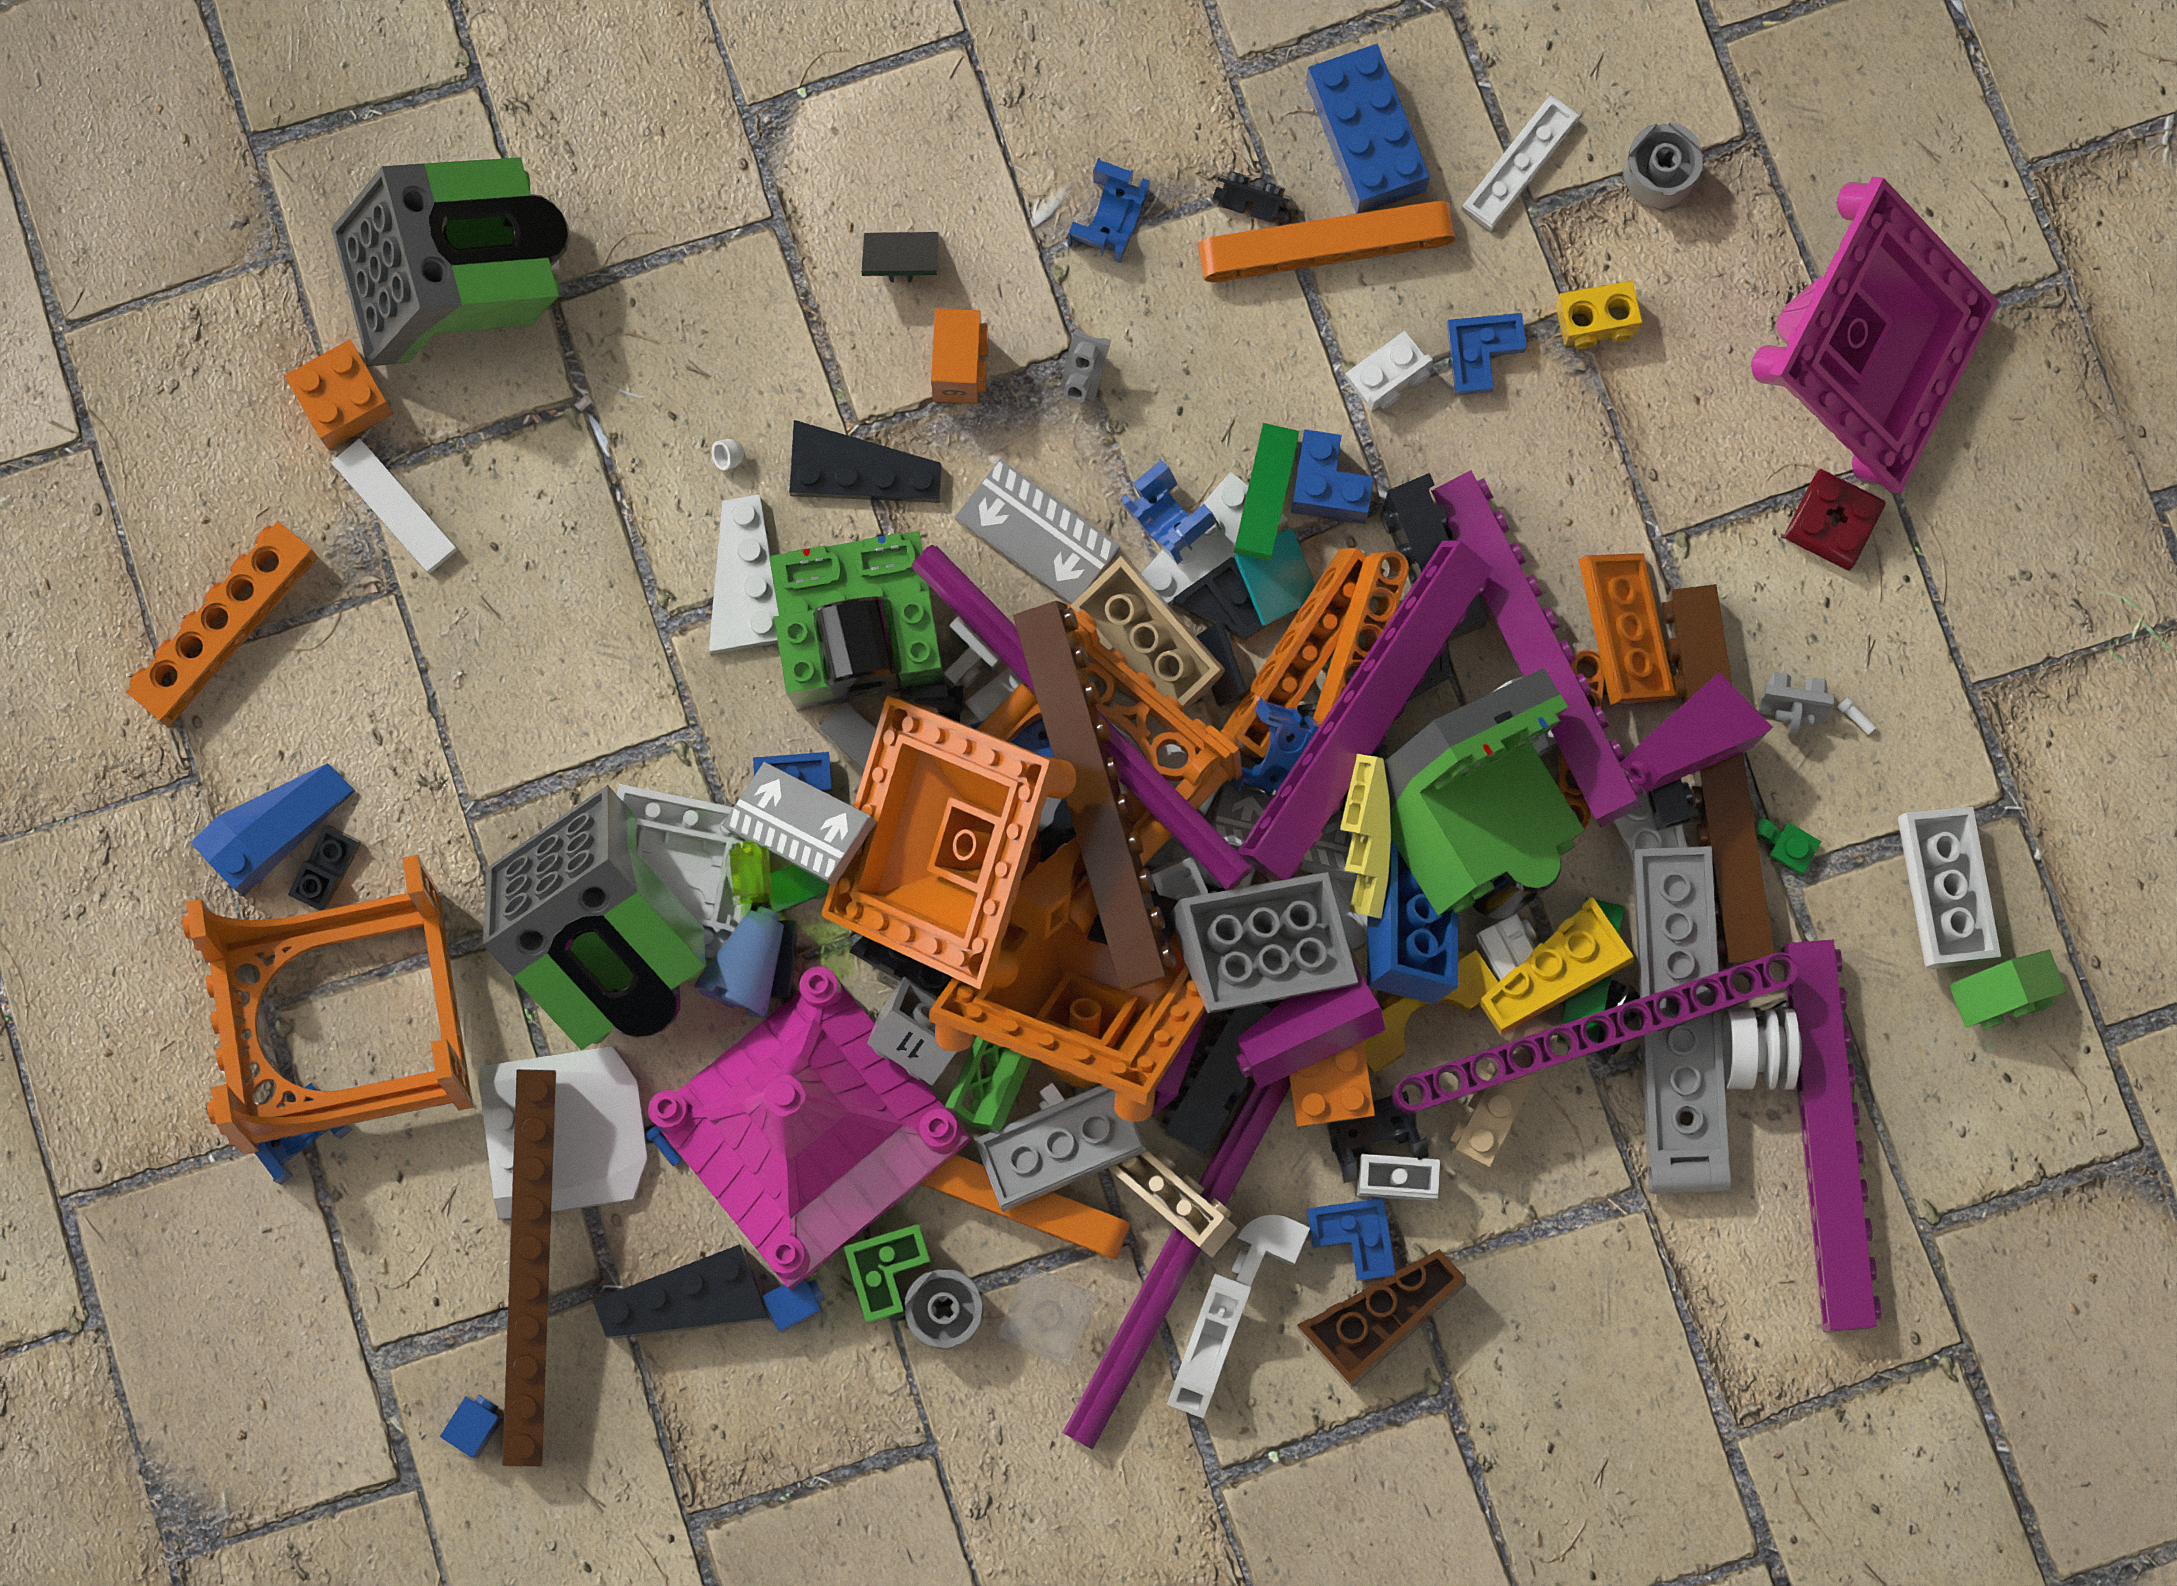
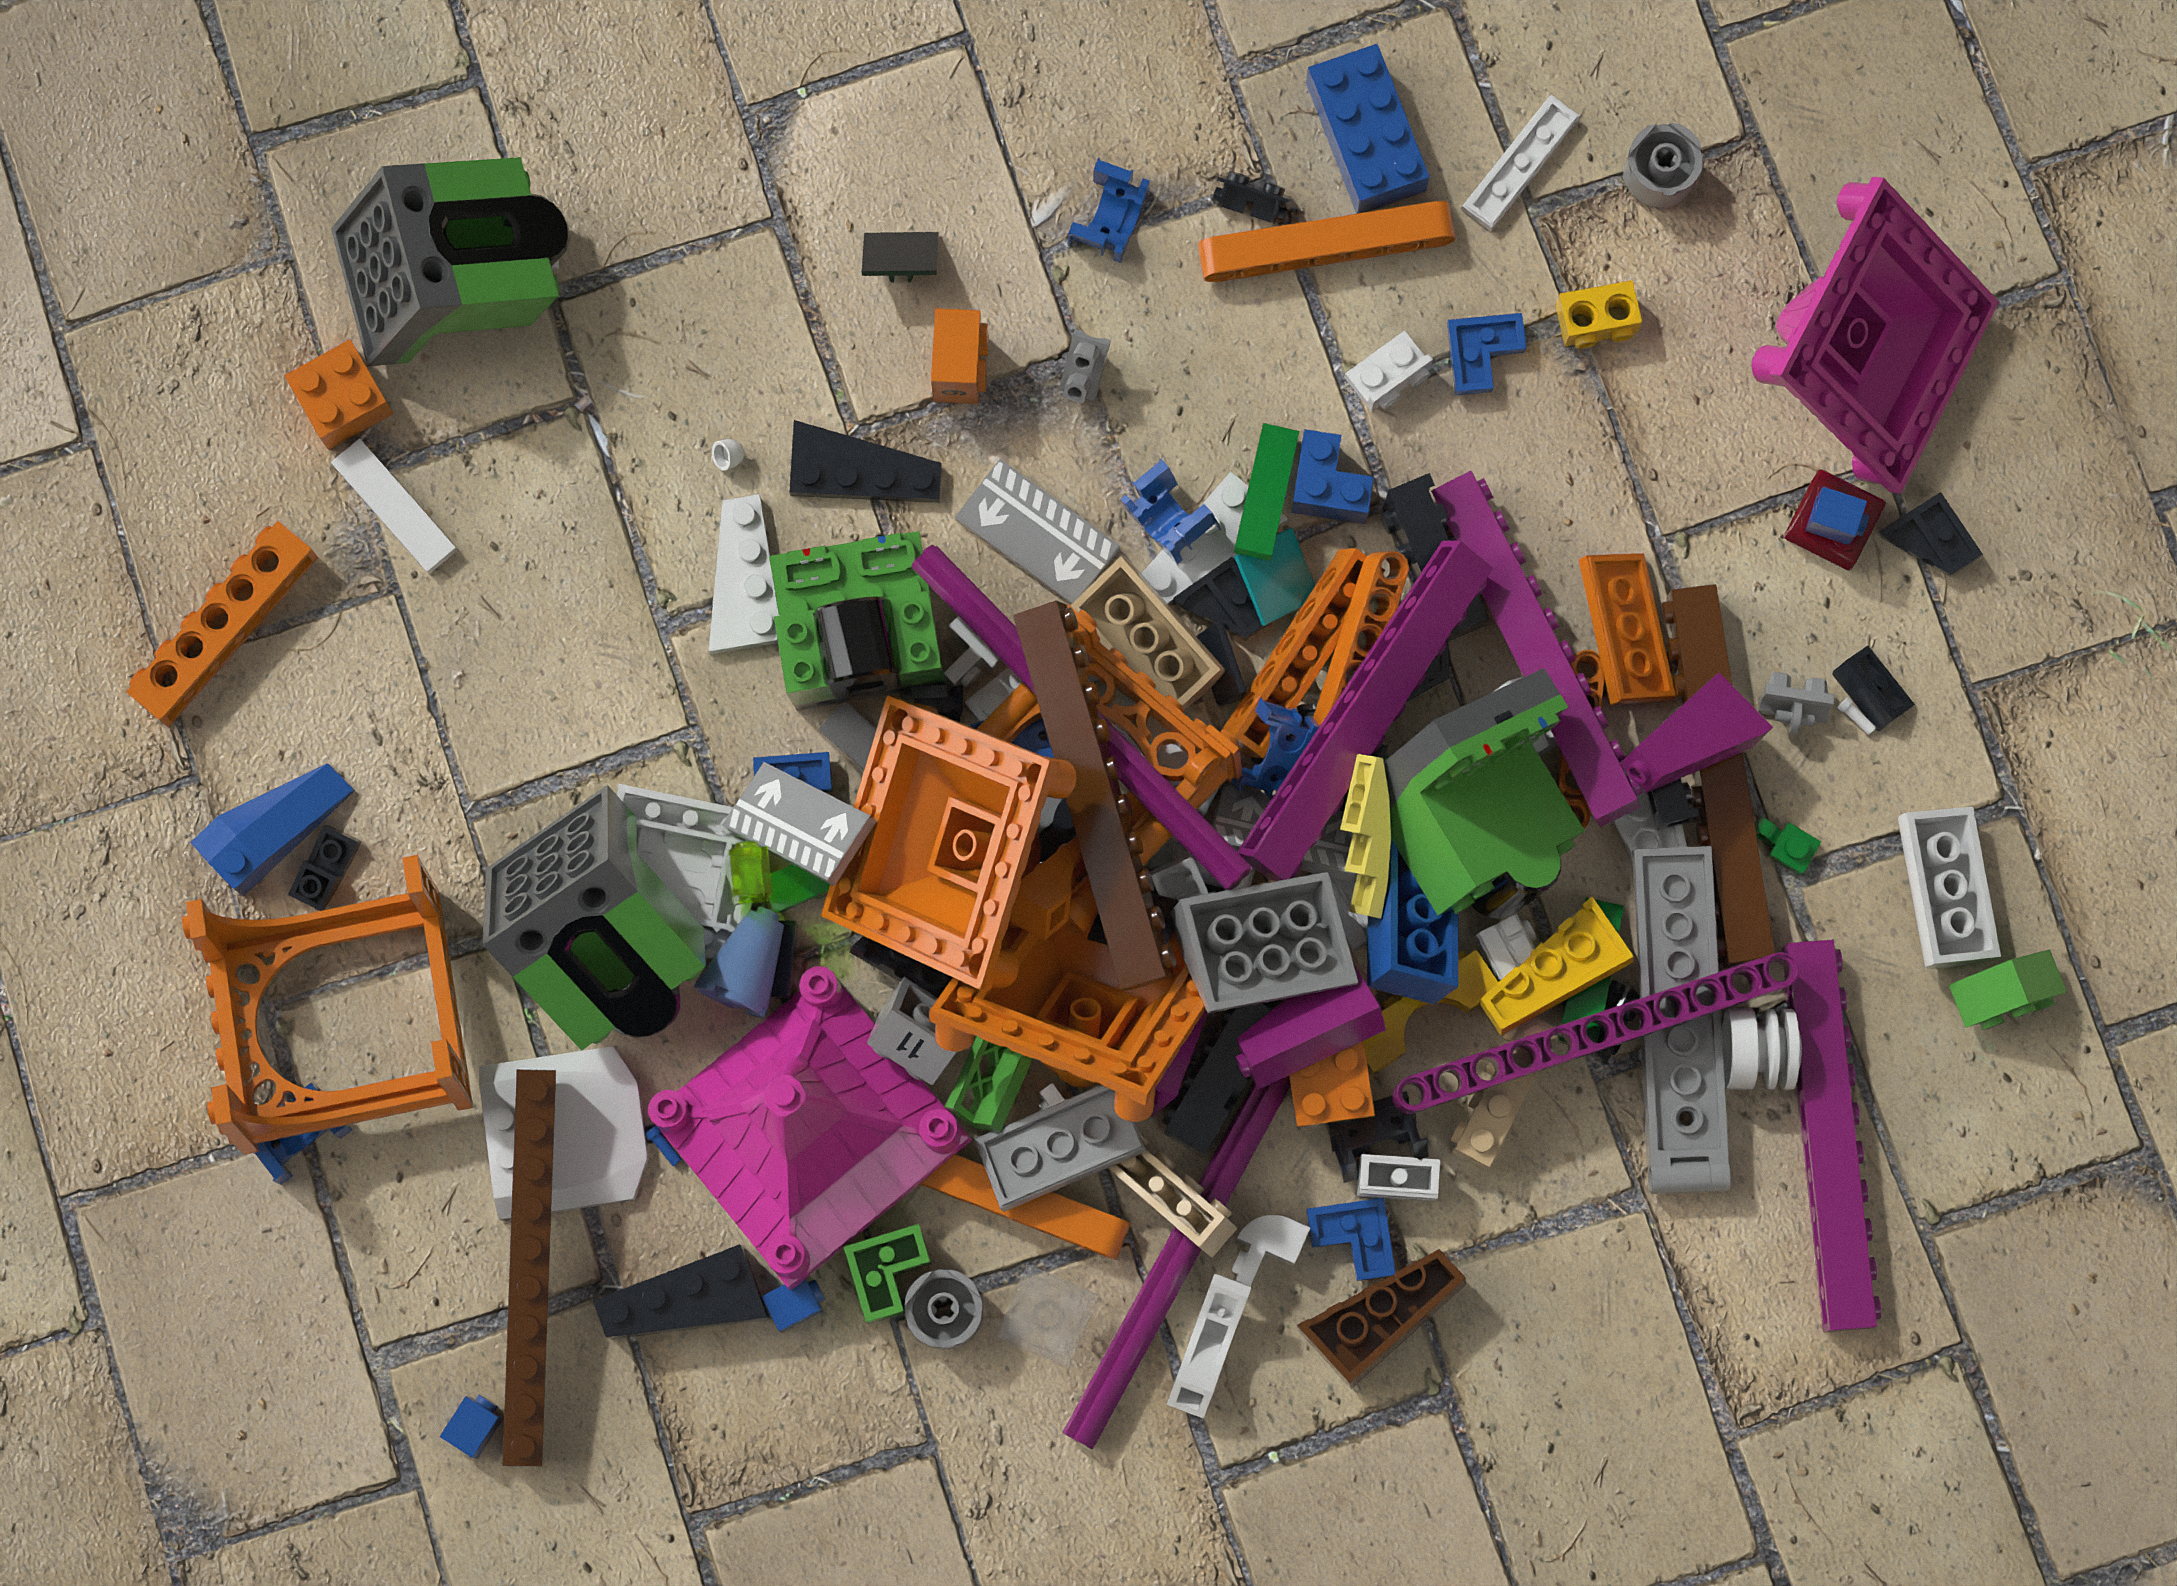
none -> blue brick [1805,487,1869,545]
none -> black slope [1832,646,1915,731]
none -> black wing [1878,492,1983,577]

